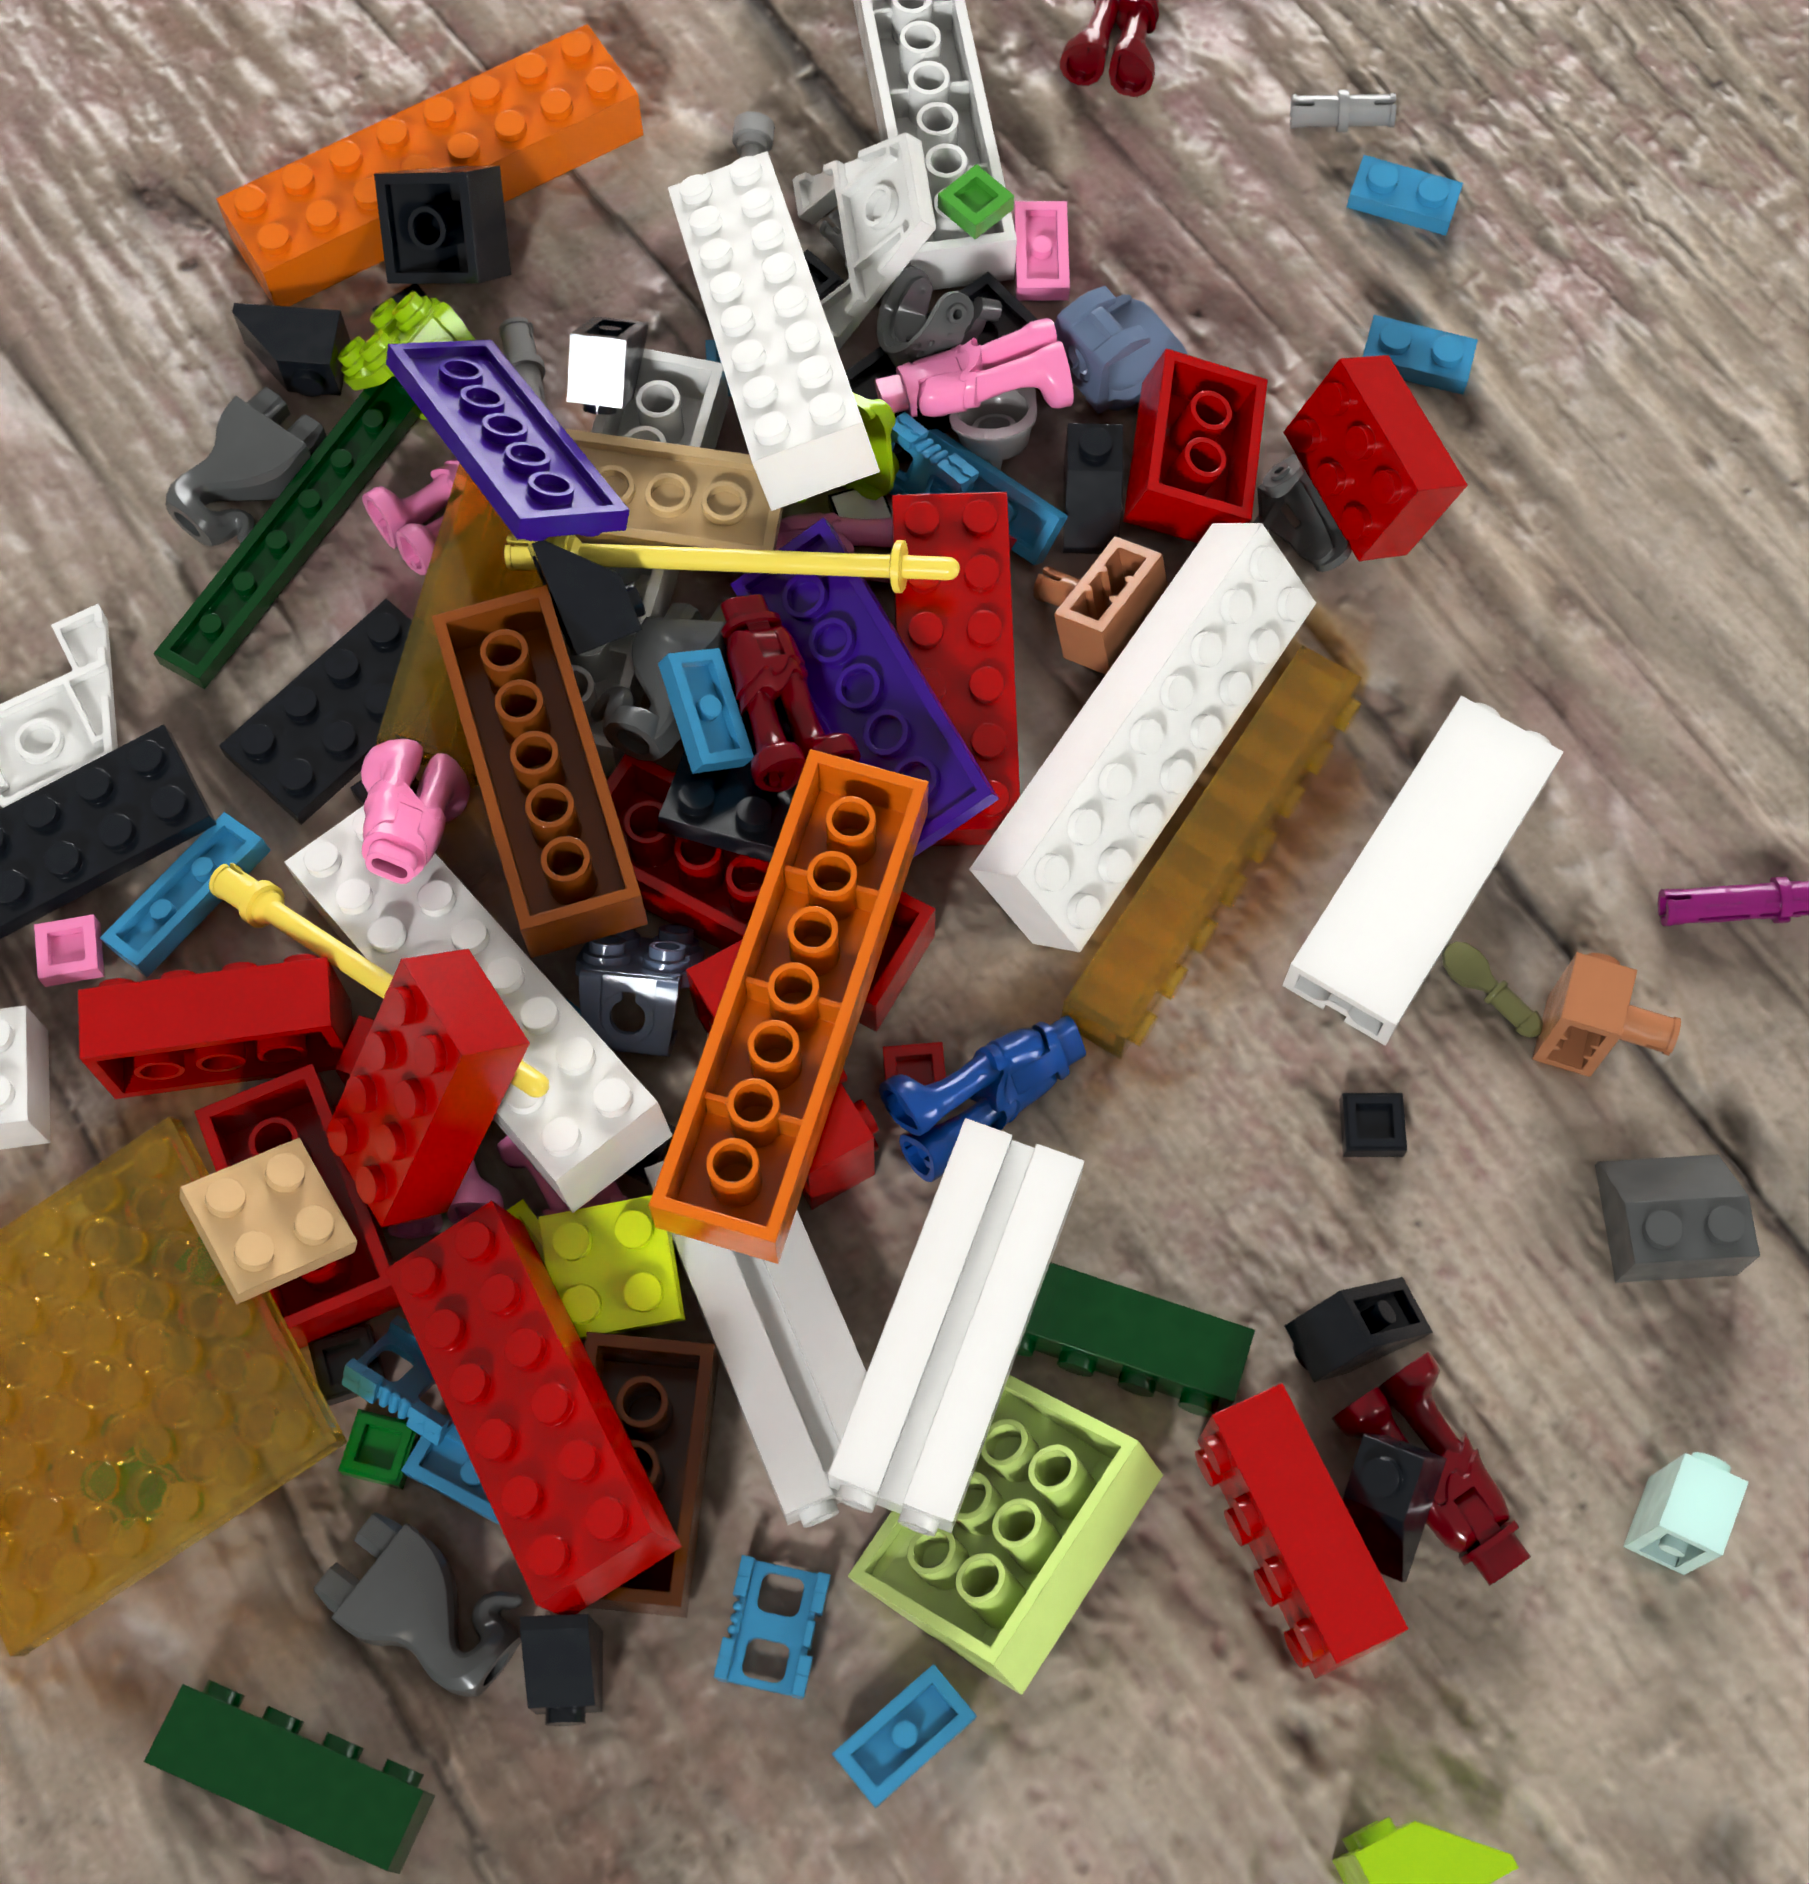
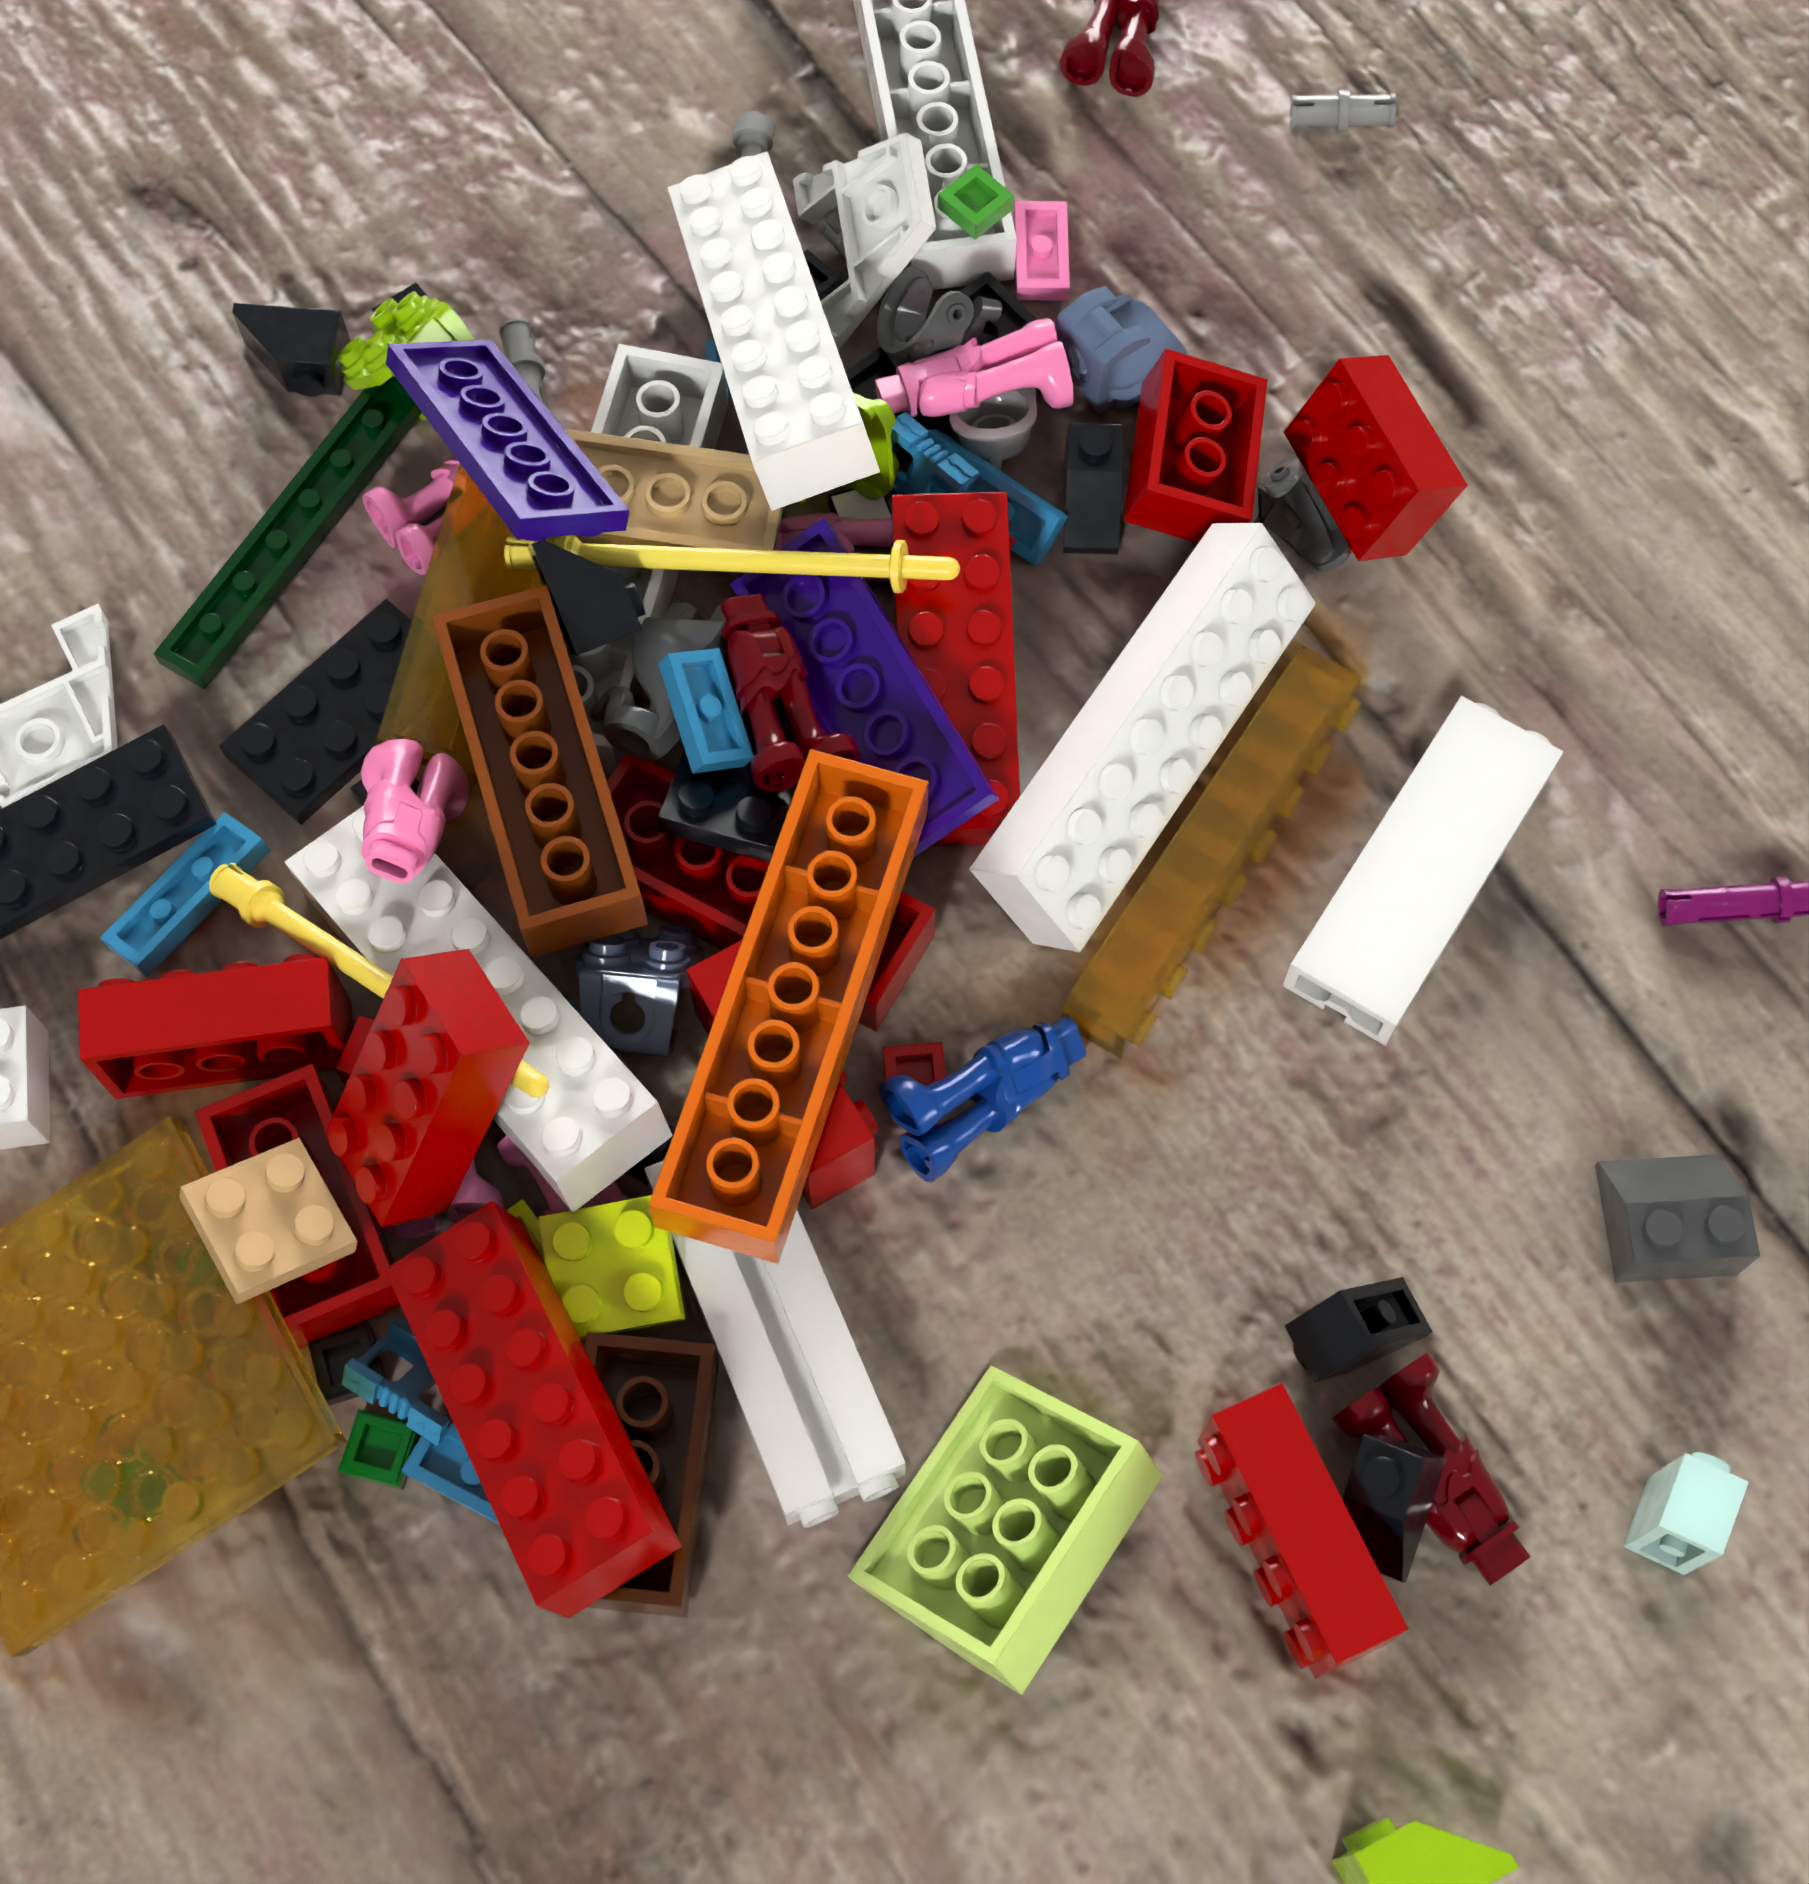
bright pink plate [34,914,105,987] -> none
dark green brick [144,1680,435,1874] -> none
dark grey hips [165,387,326,547] -> none
orange brick [216,24,644,307] -> none
dark grey hips [314,1512,523,1697] -> none
black slope [374,166,511,284] -> none
black slope [520,1614,603,1726] -> none
slope [567,316,648,415] -> none
dark azure piece [714,1555,831,1700] -> none
white brick [827,1118,1085,1536] -> none
dark azure plate [832,1664,977,1809] -> none
dark green brick [1017,1262,1255,1417] -> none
nougat brick [1033,536,1168,675] -> none
black tile [1339,1093,1407,1157] -> none
dark azure plate [1347,155,1463,236] -> none
dark azure plate [1363,315,1478,395] -> none
olive piece [1442,941,1543,1038] -> none
nougat brick [1532,952,1681,1077] -> none

